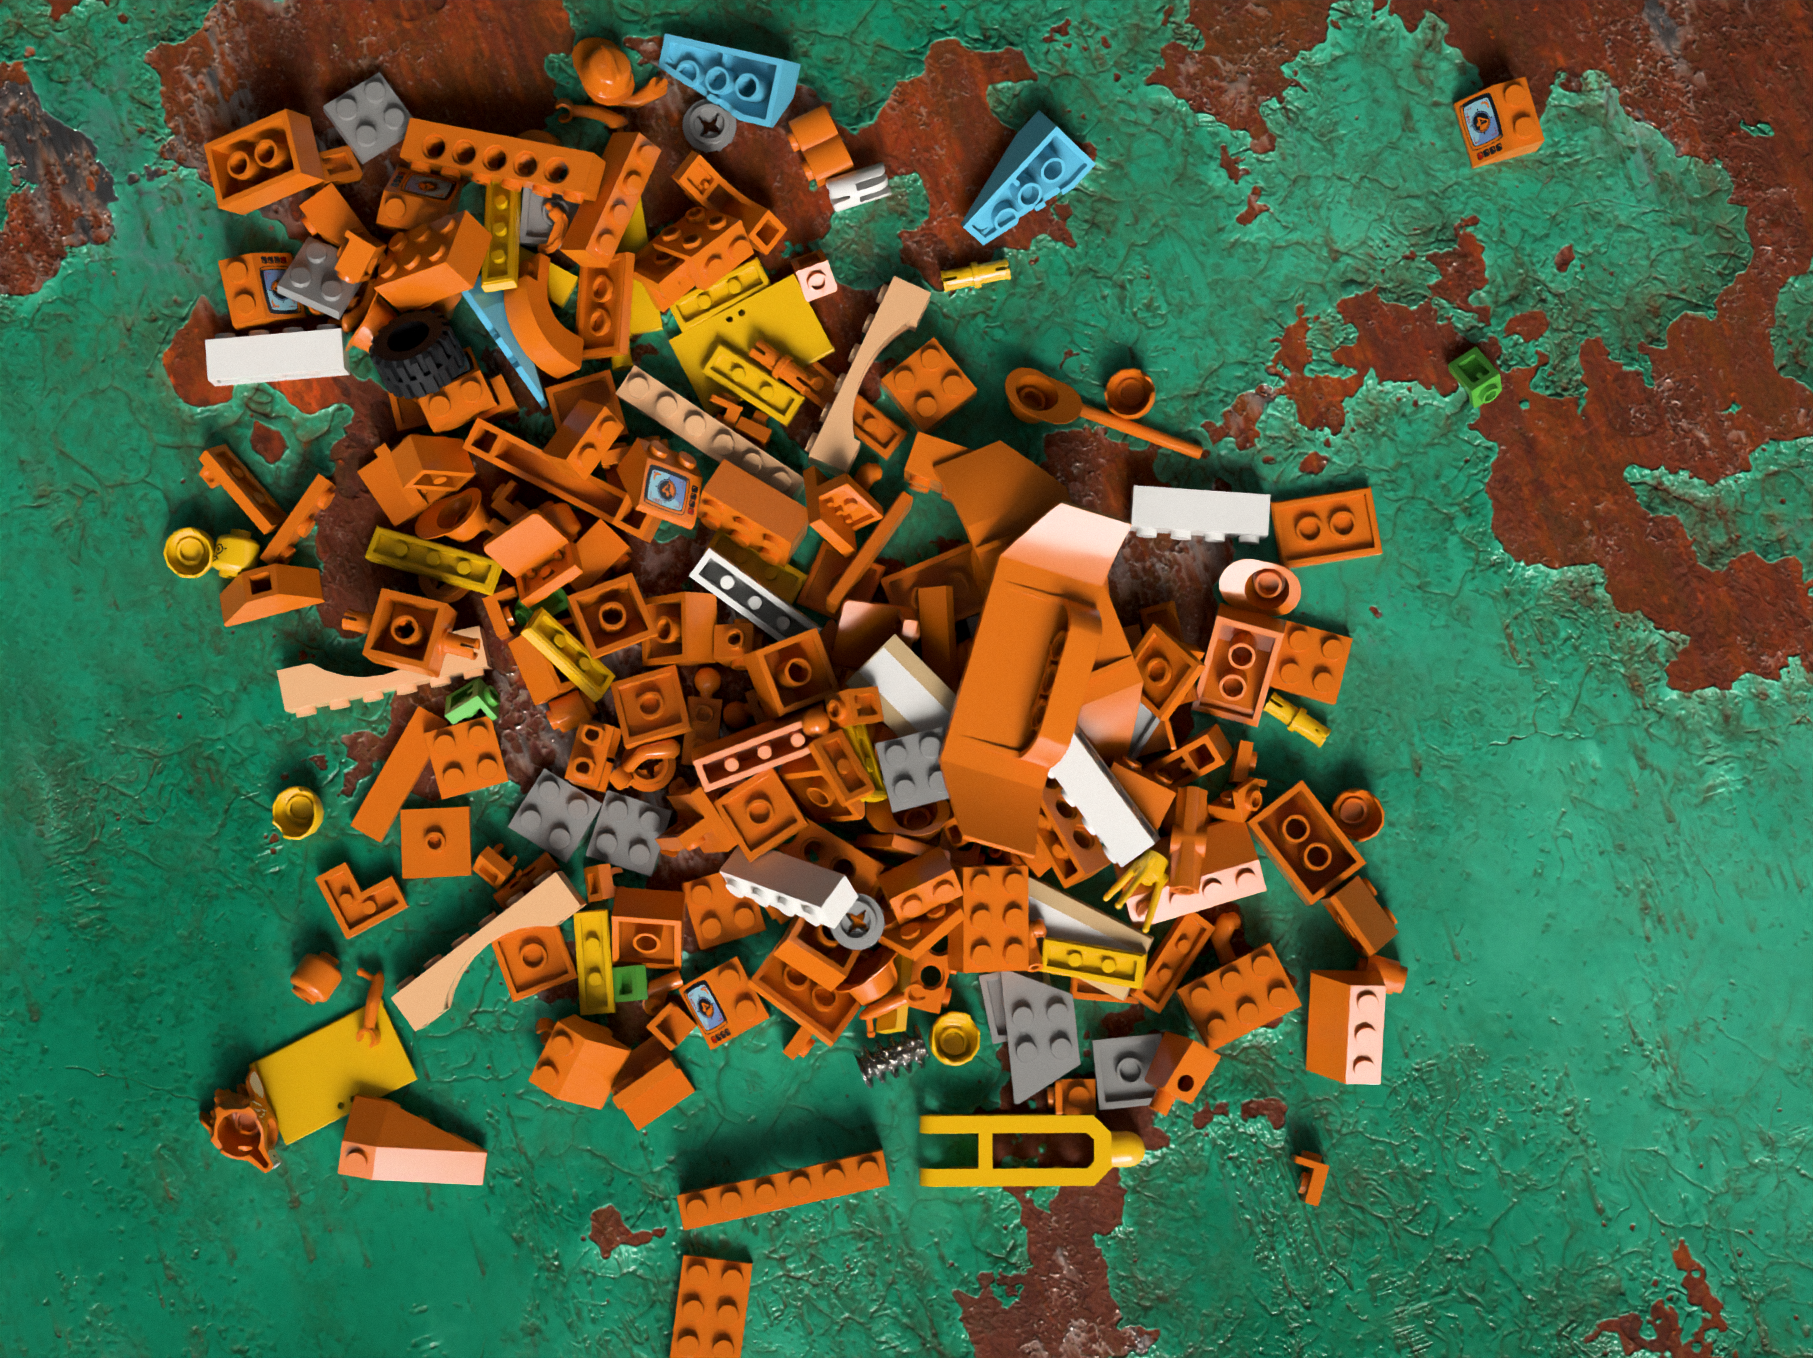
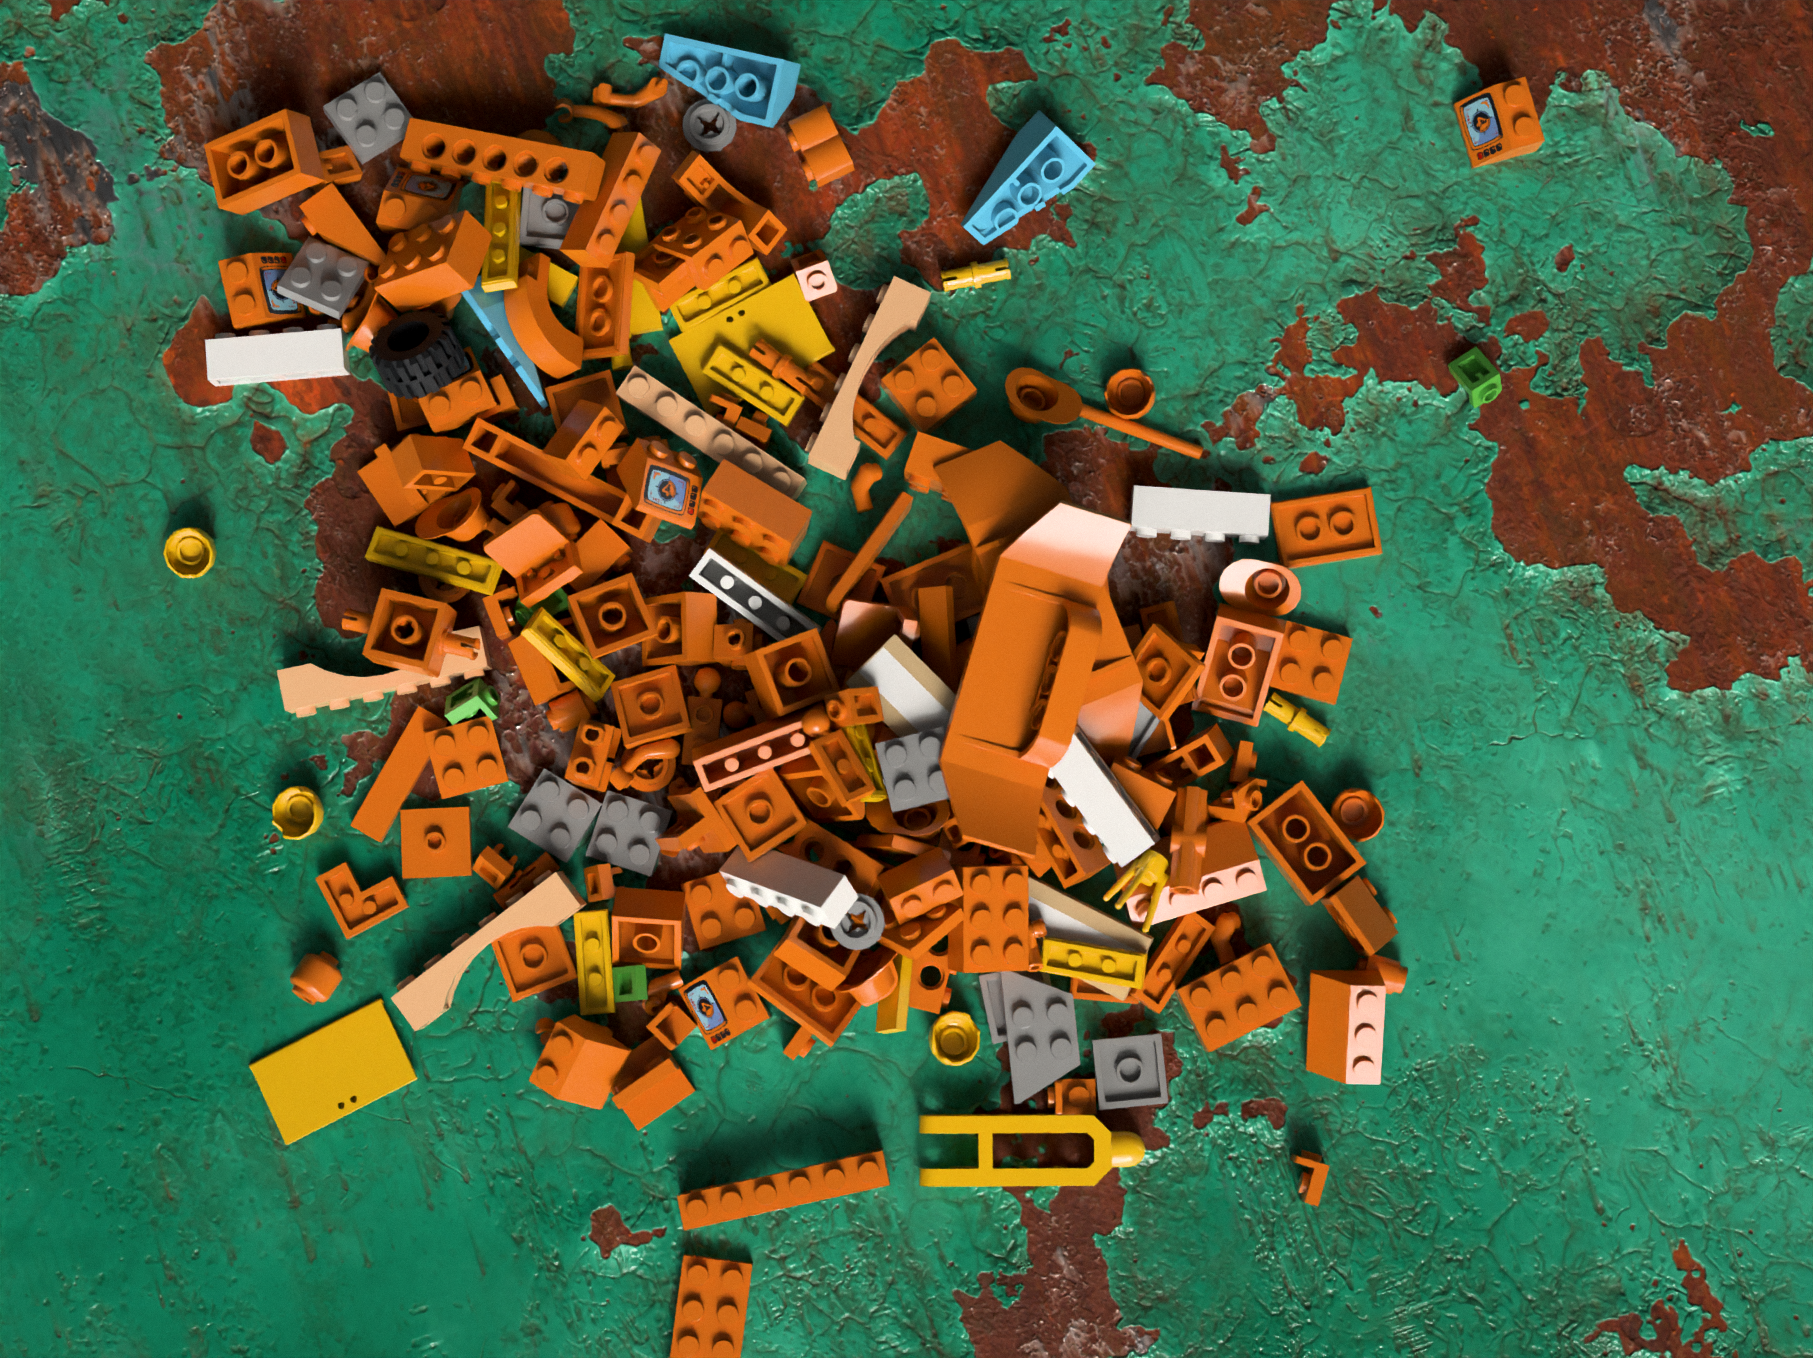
orange hinge [198,444,288,535] -> none
orange piece [199,1067,283,1174] -> none
yellow head [212,529,261,580] -> none
orange slope [219,564,325,627] -> none
orange plate [260,473,336,565] -> none
orange brick [334,227,387,284] -> none
orange wedge [338,1094,488,1185] -> none
orange piece [356,968,385,1048] -> none
orange piece [537,202,569,255] -> none
orange piece [571,37,635,106] -> none
orange bracket [803,465,884,558] -> none
white arm [826,162,892,212] -> none
clear smoke piece [853,1024,931,1089] -> none
orange piece [859,980,925,1038] -> none
orange torso [1145,1031,1221,1117] -> none

